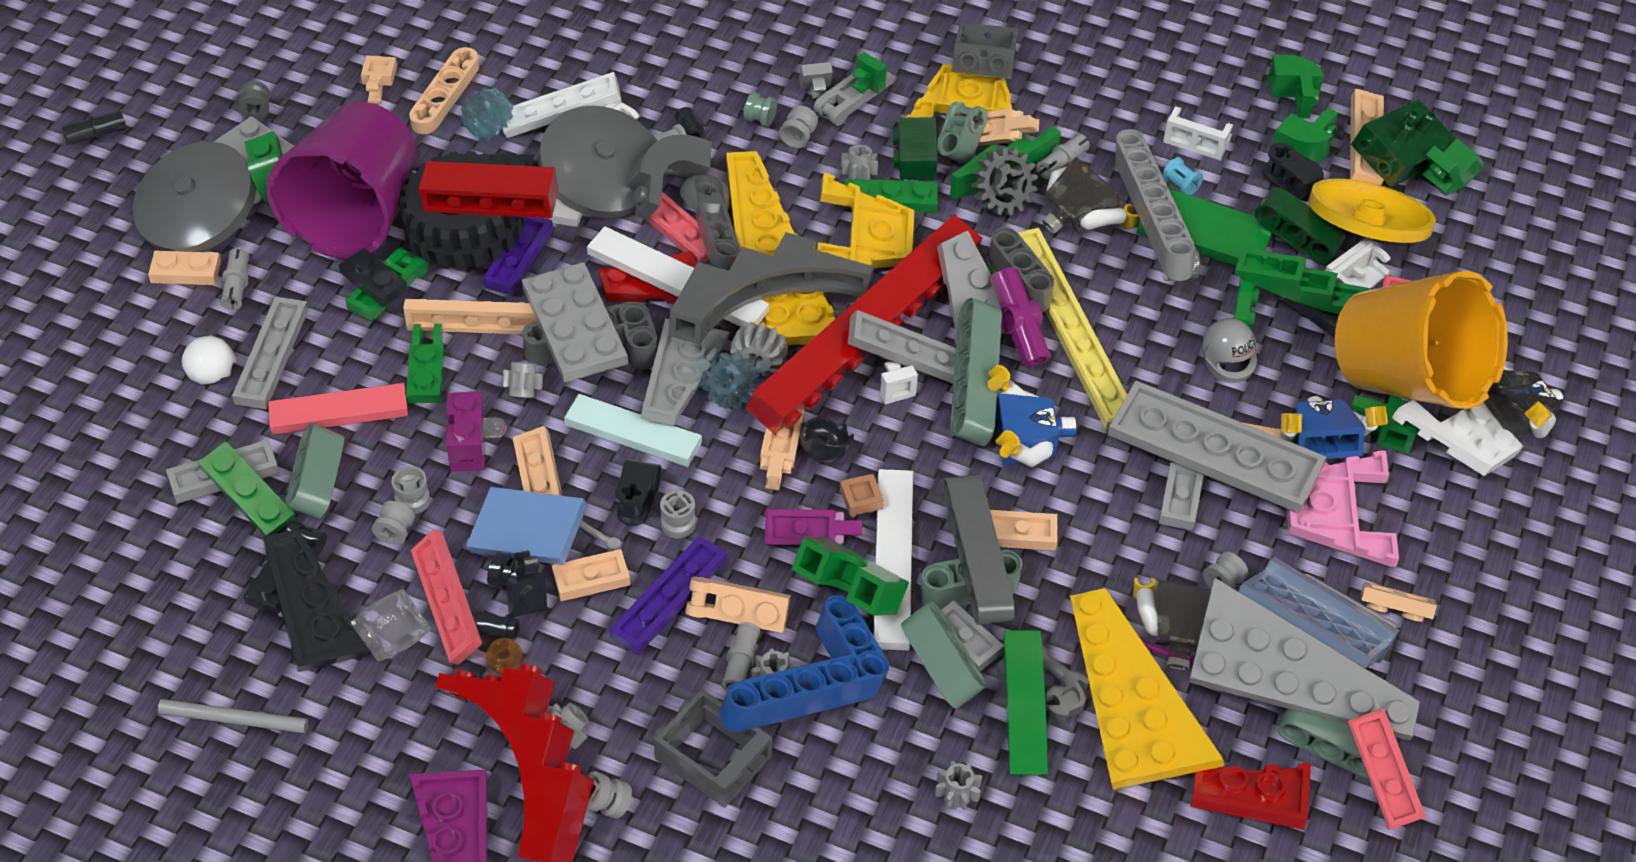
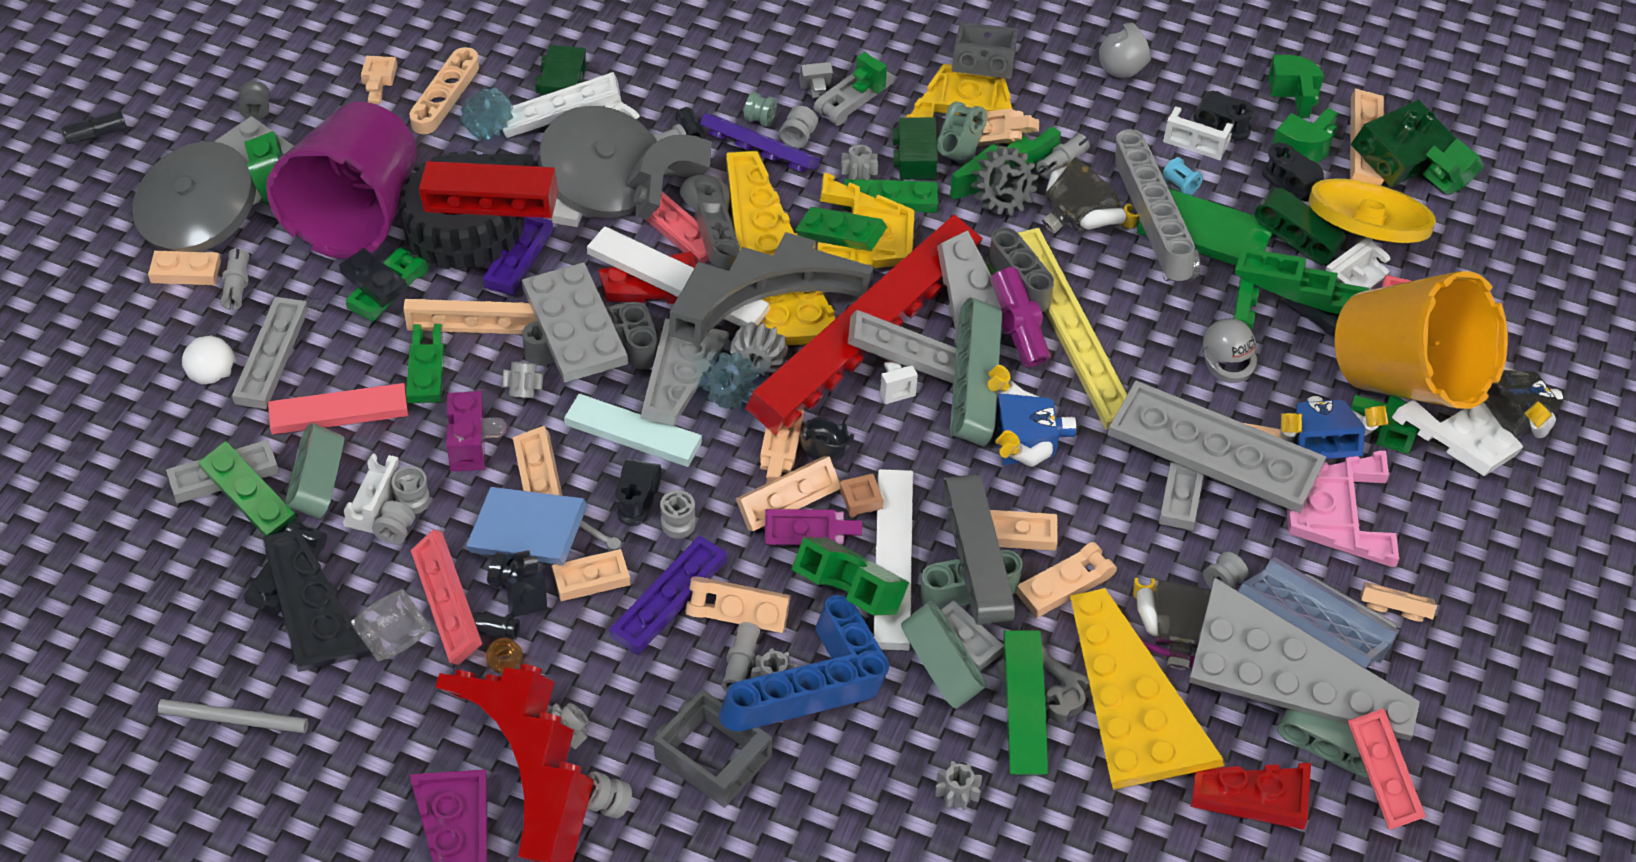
none -> white hinge [343,454,400,533]
none -> dark green brick [535,45,587,97]
none -> dark purple plate [700,113,821,173]
none -> light nougat plate [735,456,840,531]
none -> green plate [795,207,887,252]
none -> light nougat plate [1016,542,1117,618]
none -> light grey helmet [1099,22,1151,79]
none -> black piece [1193,90,1255,140]

